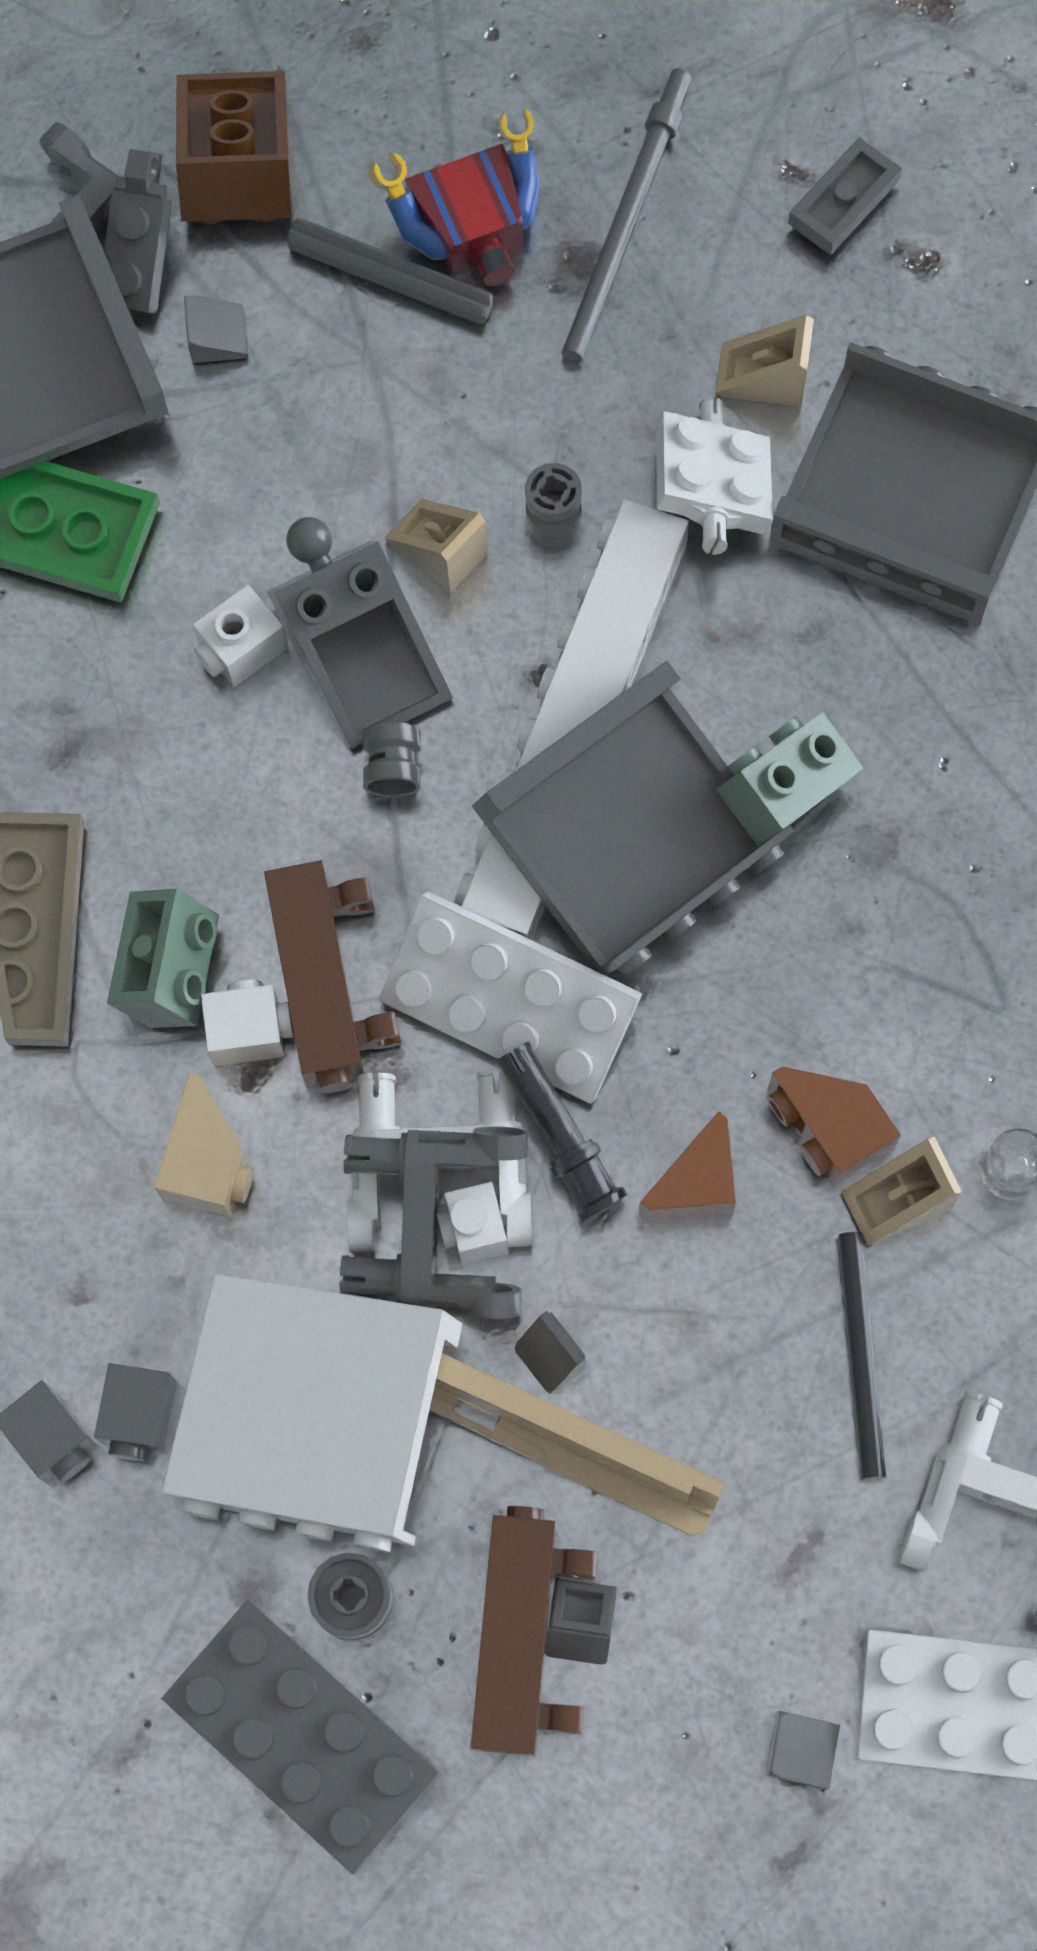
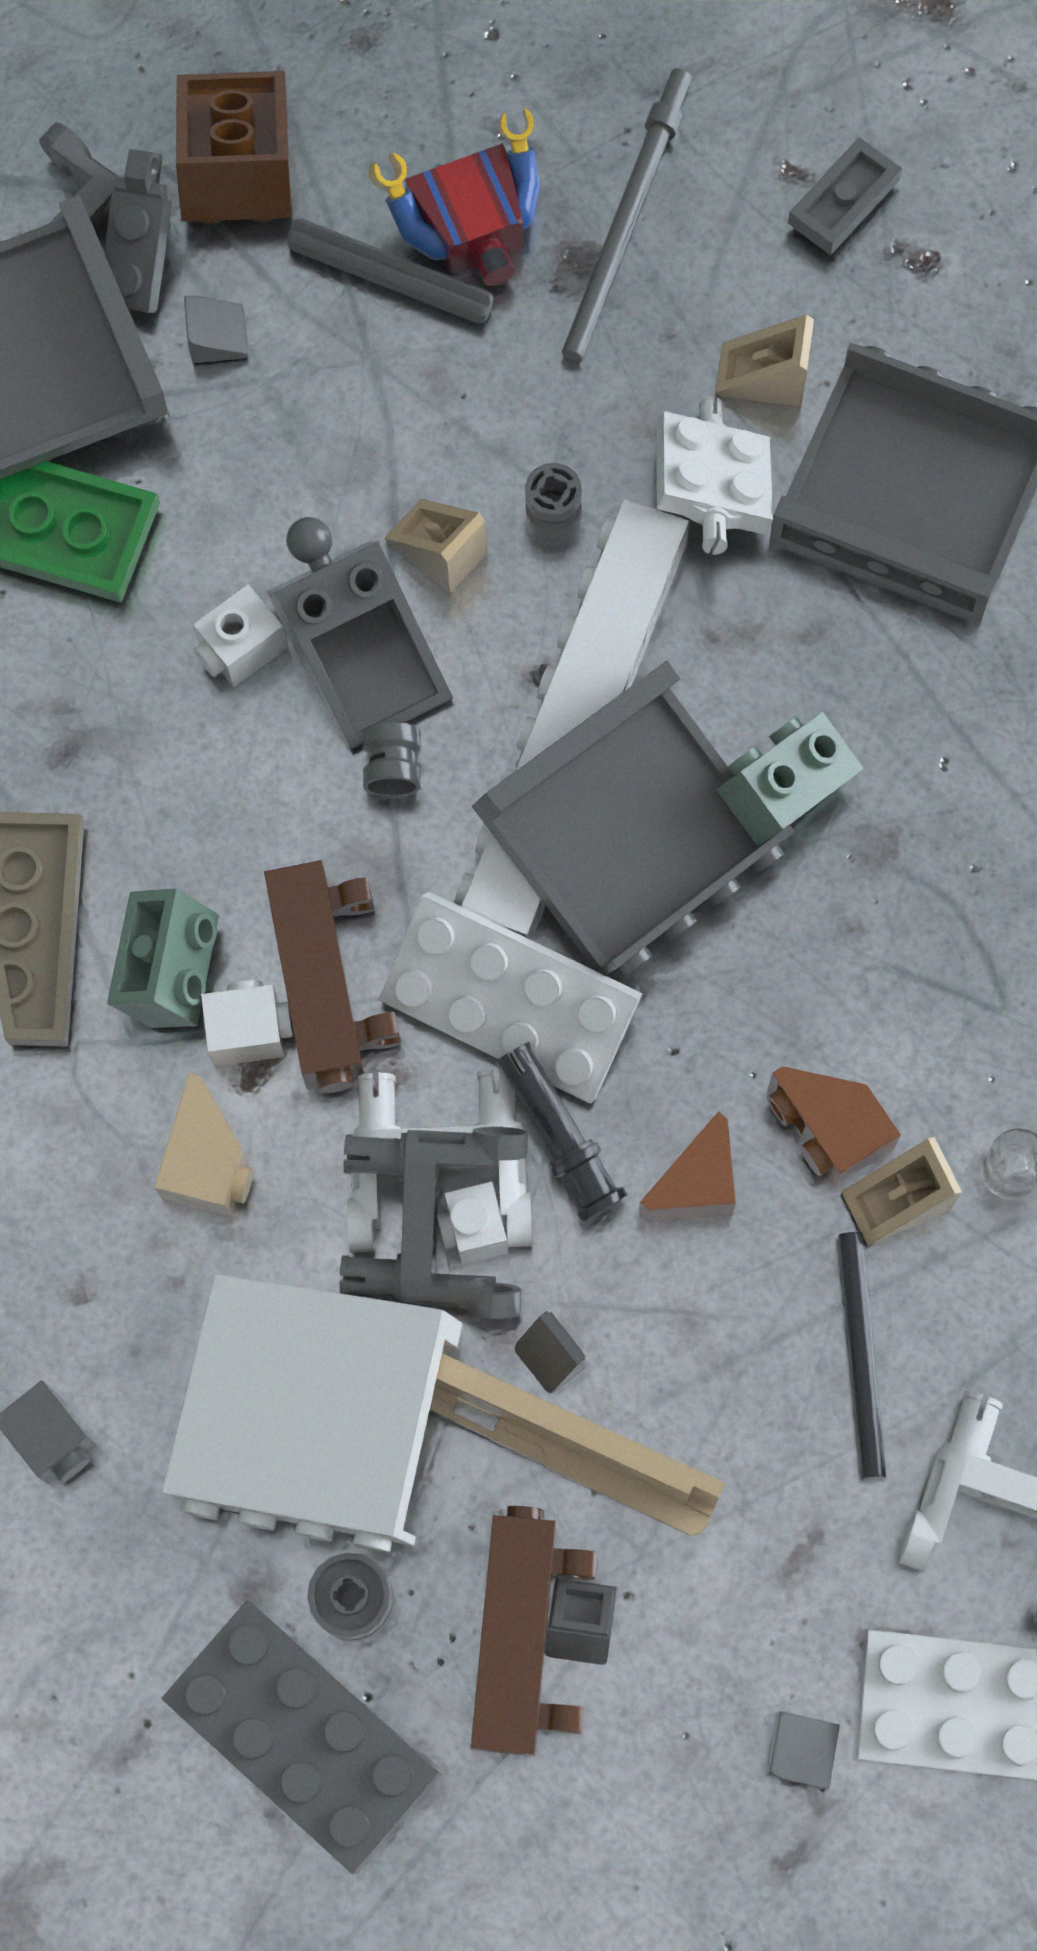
dark grey brick [94,1363,177,1461] -> none

